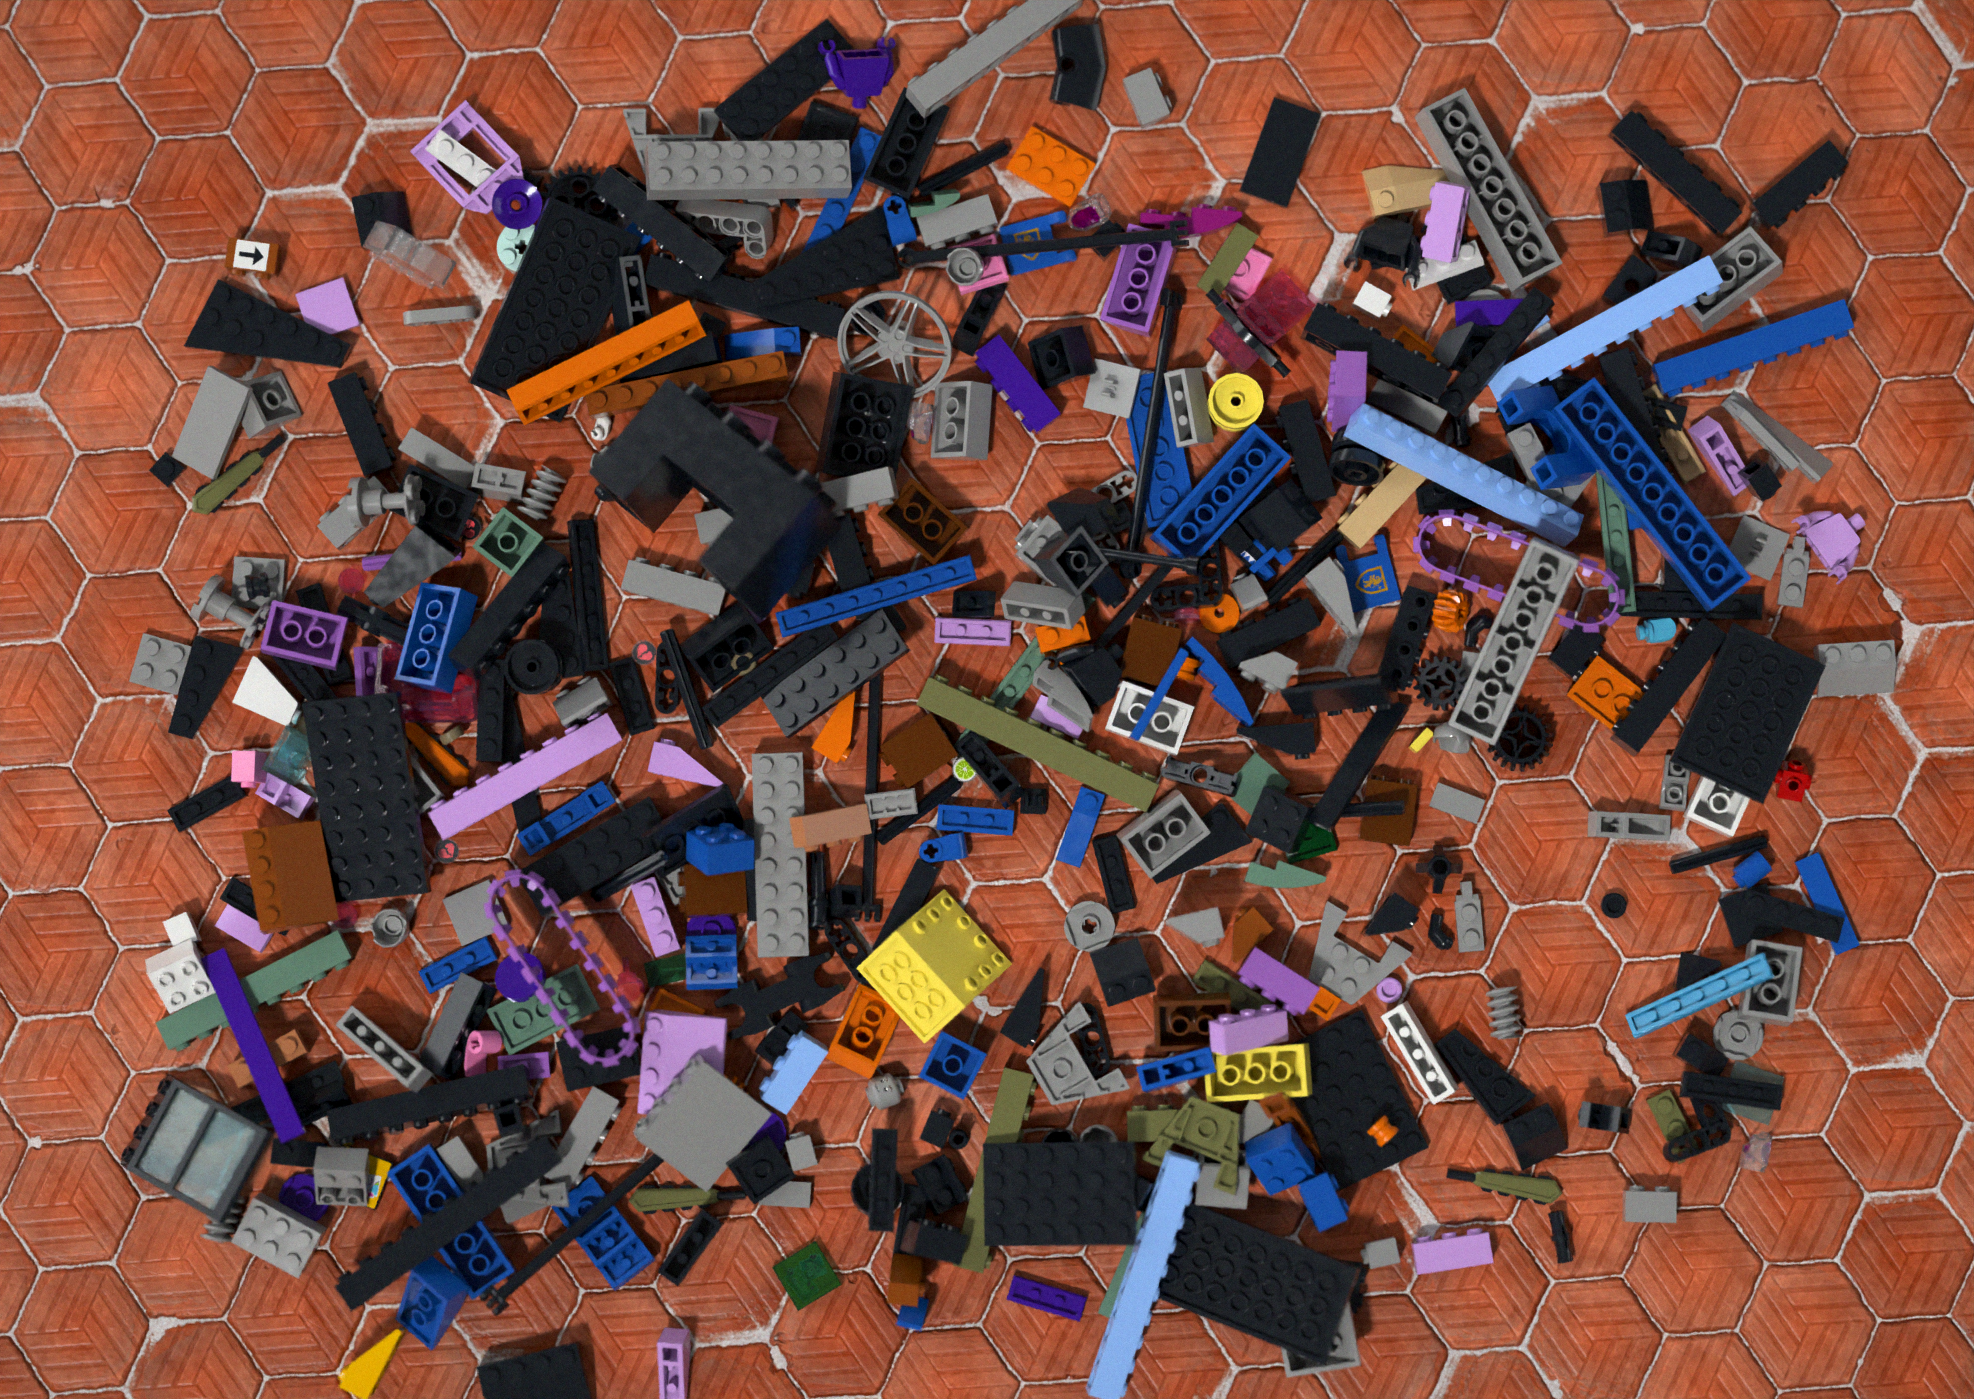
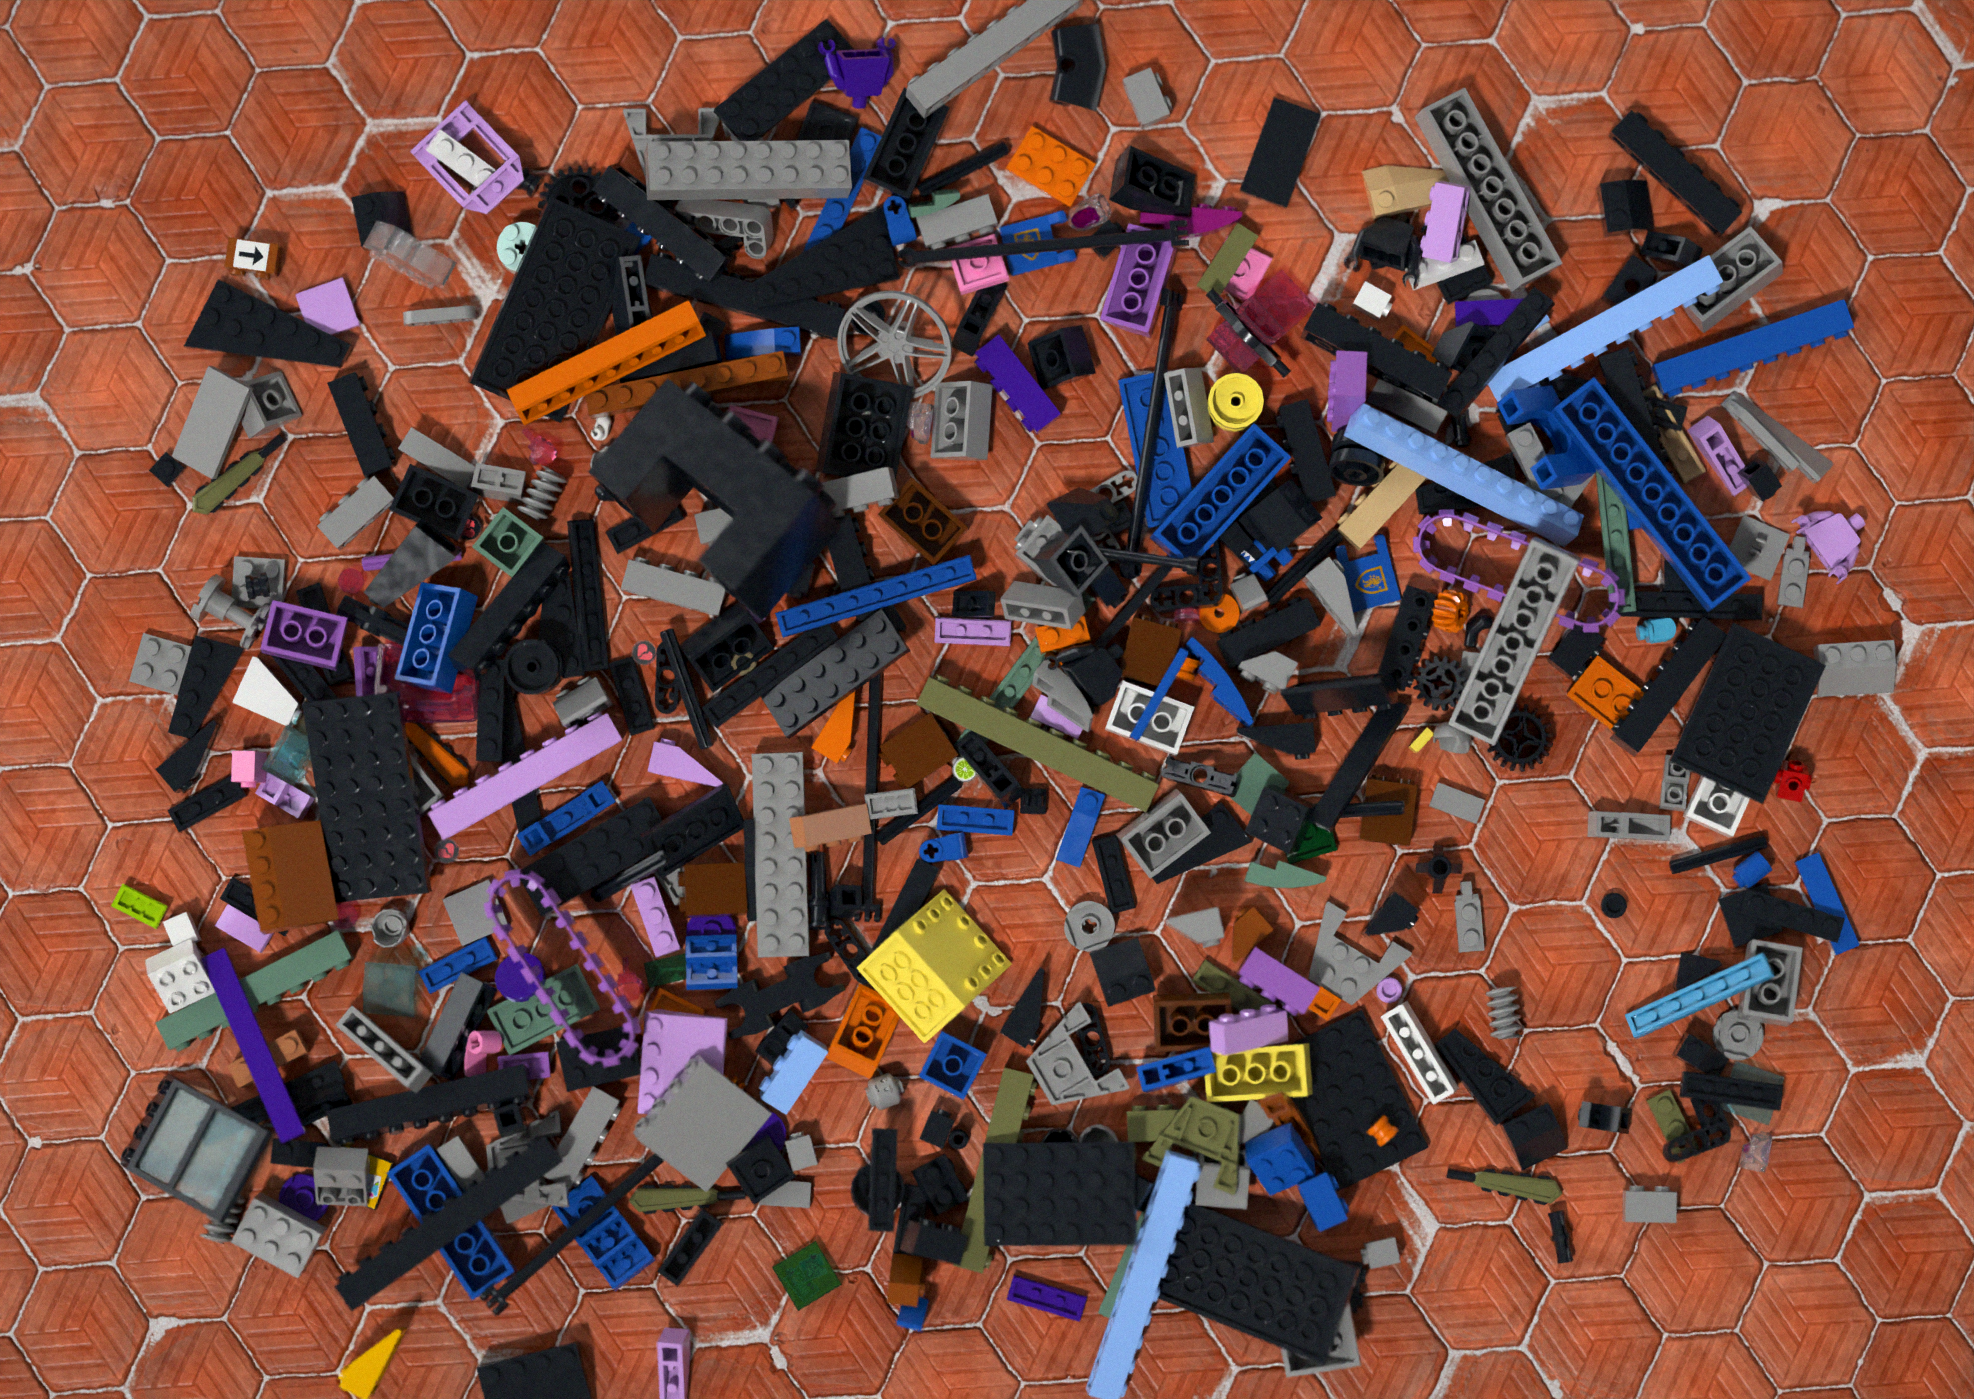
light grey piece [347,474,425,528] -> none
blue slope [396,1256,469,1351] -> none
dark tan tile [439,724,465,745] -> none
dark purple dish [492,179,542,230] -> none
blue brick [686,823,754,876] -> none
light grey hair [946,248,984,286] -> none
light grey piece [1083,358,1141,419] -> none
lavender brick [1411,1228,1493,1275] -> none
black arm [1428,914,1453,950] -> none
black brick [1749,140,1849,230] -> none
none -> lime plate [111,883,169,929]
none -> black slope [155,720,221,793]
none -> clear light blue slope [363,962,419,1017]
none -> clear pink piece [522,428,558,466]
none -> black tile [606,506,684,555]
none -> black slope [1109,145,1195,217]

